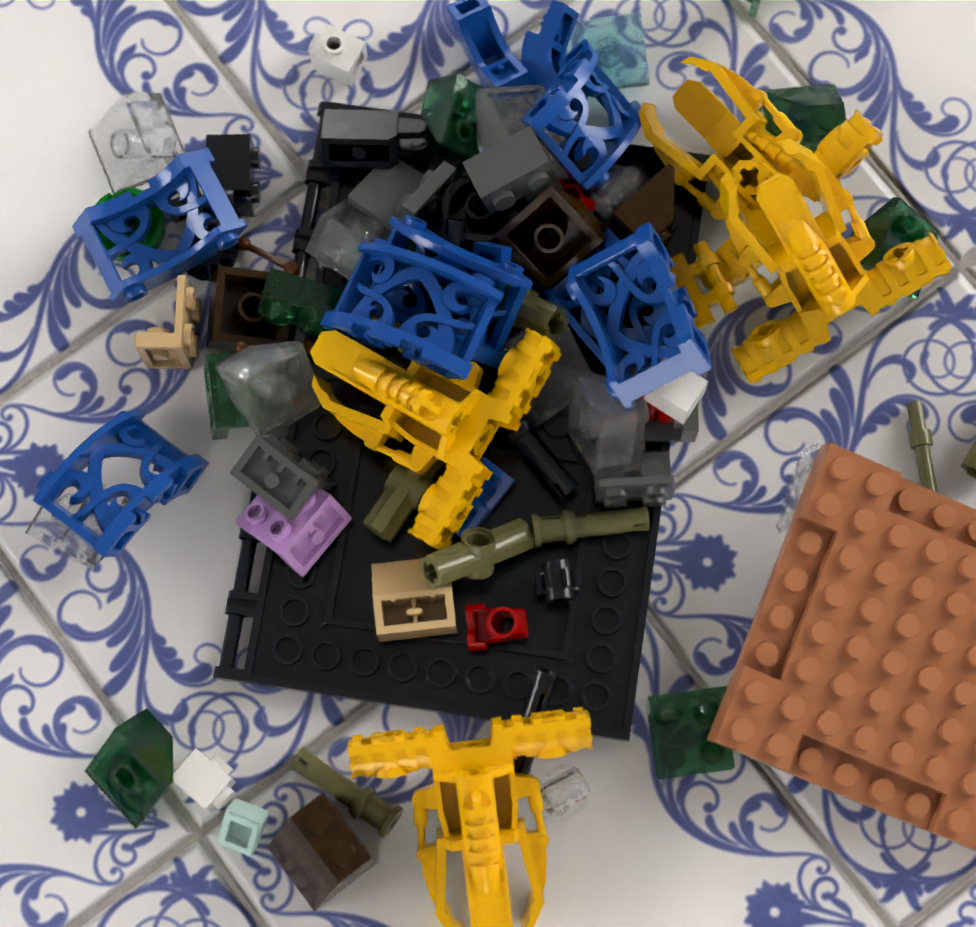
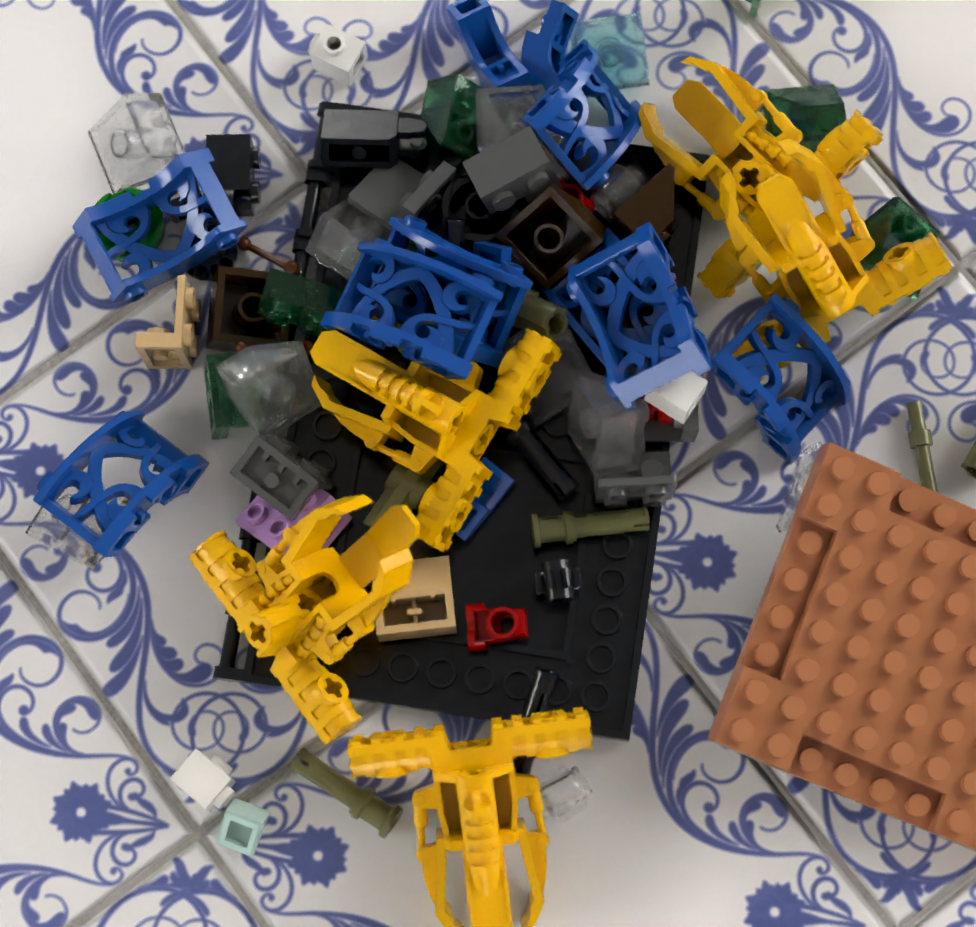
clear green slope [85,708,174,829] -> none
dark brown slope [268,792,378,911] -> none
olive piece [420,518,534,589] -> none
clear green bracket [645,686,735,780] -> none
yellow plate [670,241,738,330] -> none
none -> yellow piece [189,494,420,744]
none -> blue fence [710,293,851,465]

